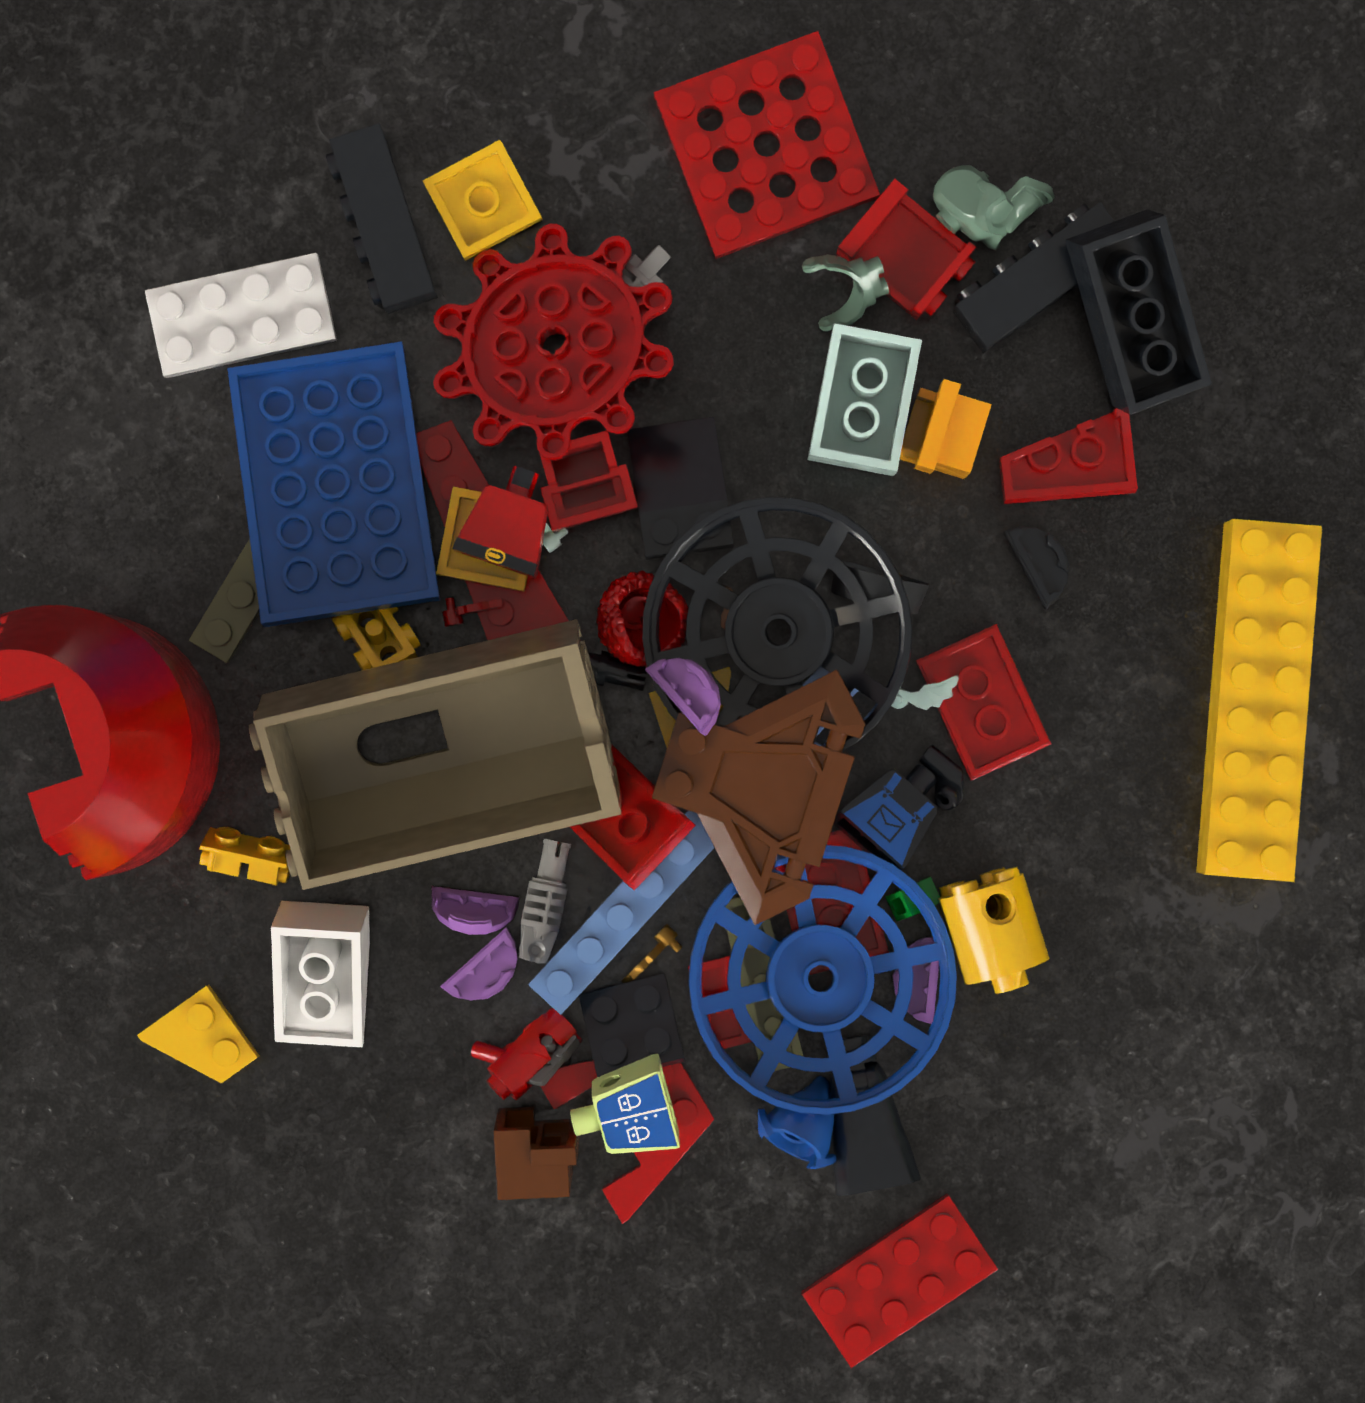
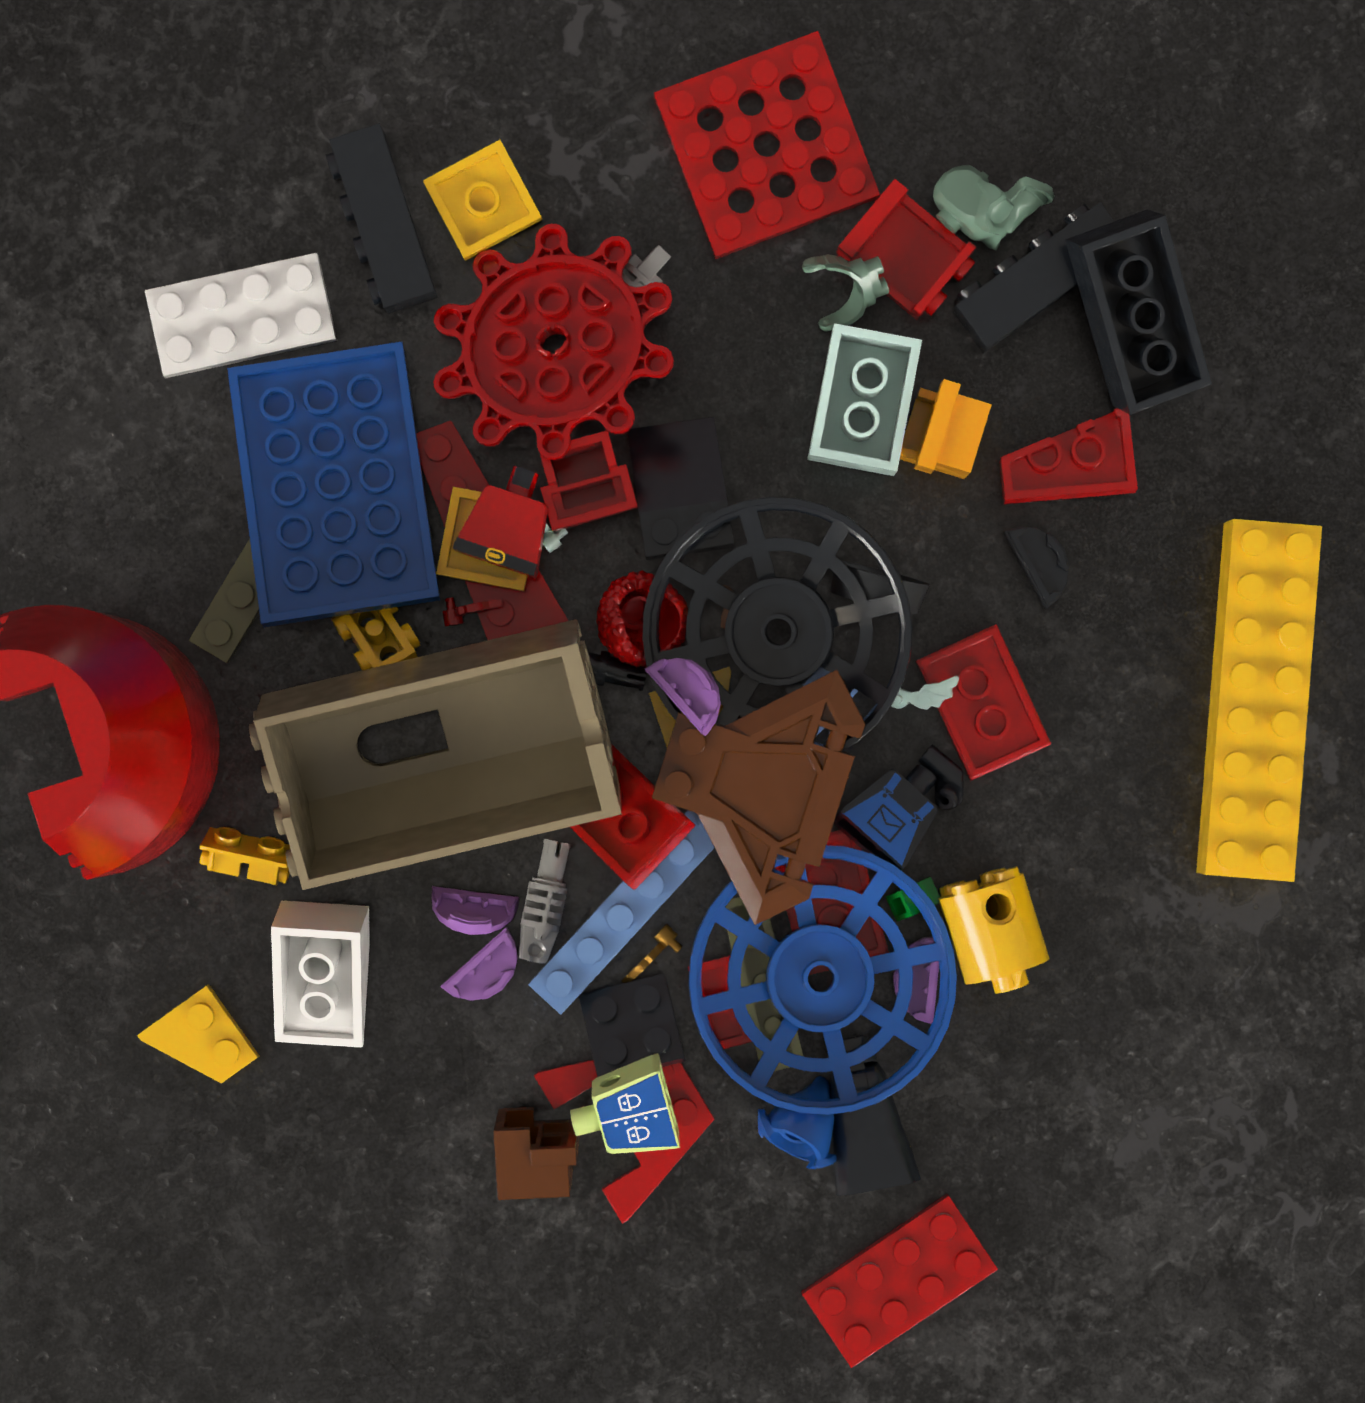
red piece [471,1007,583,1100] -> none

